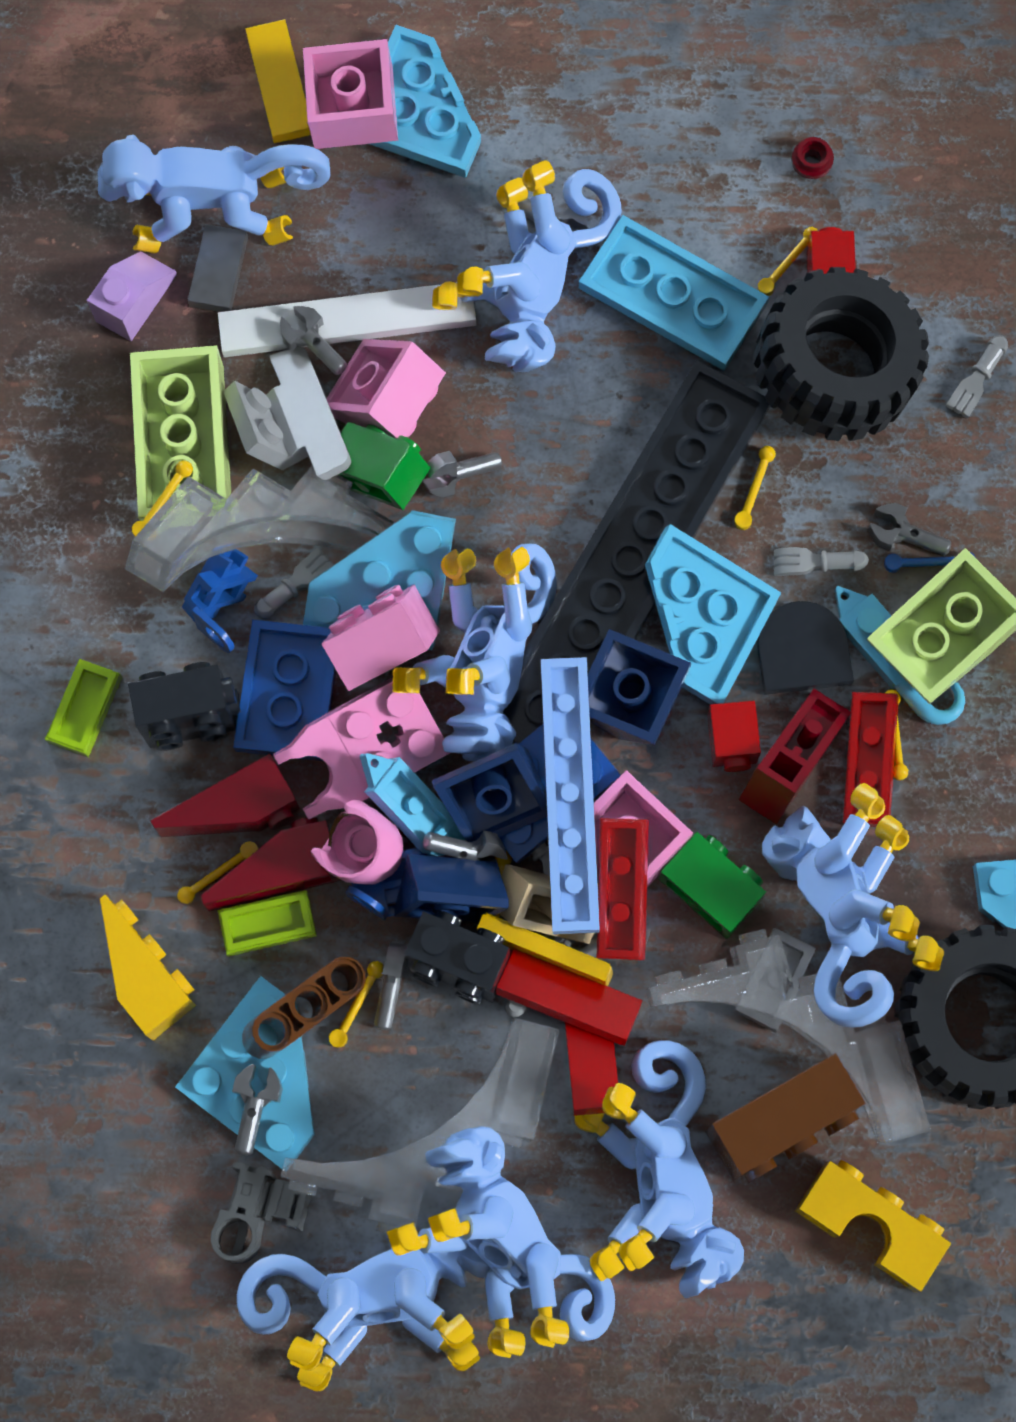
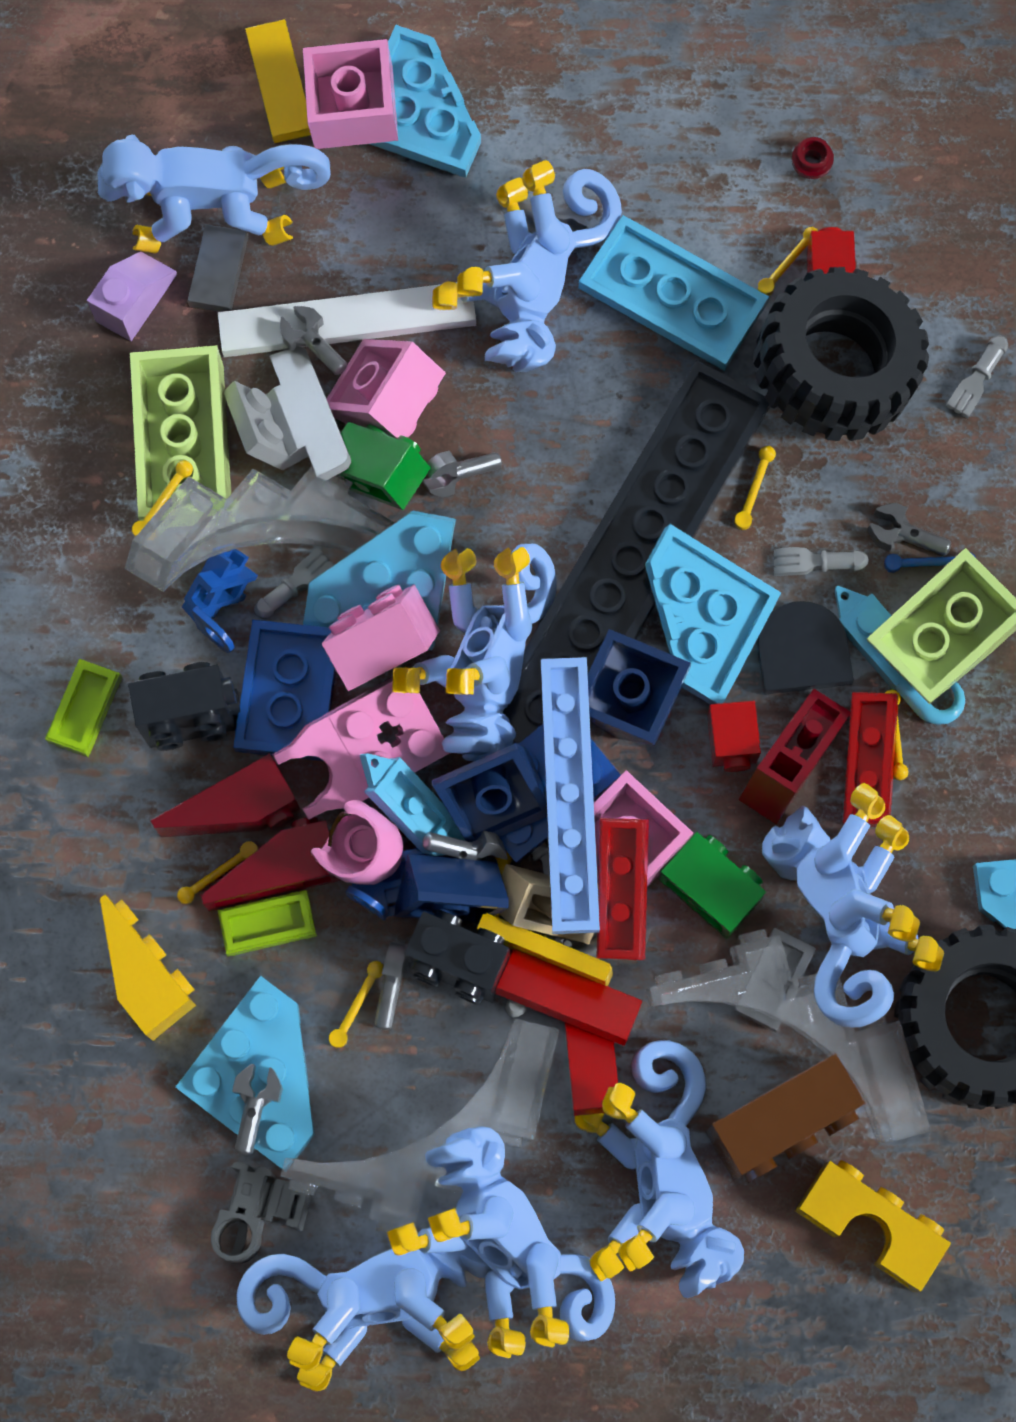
reddish brown beam [242,957,366,1059] -> none

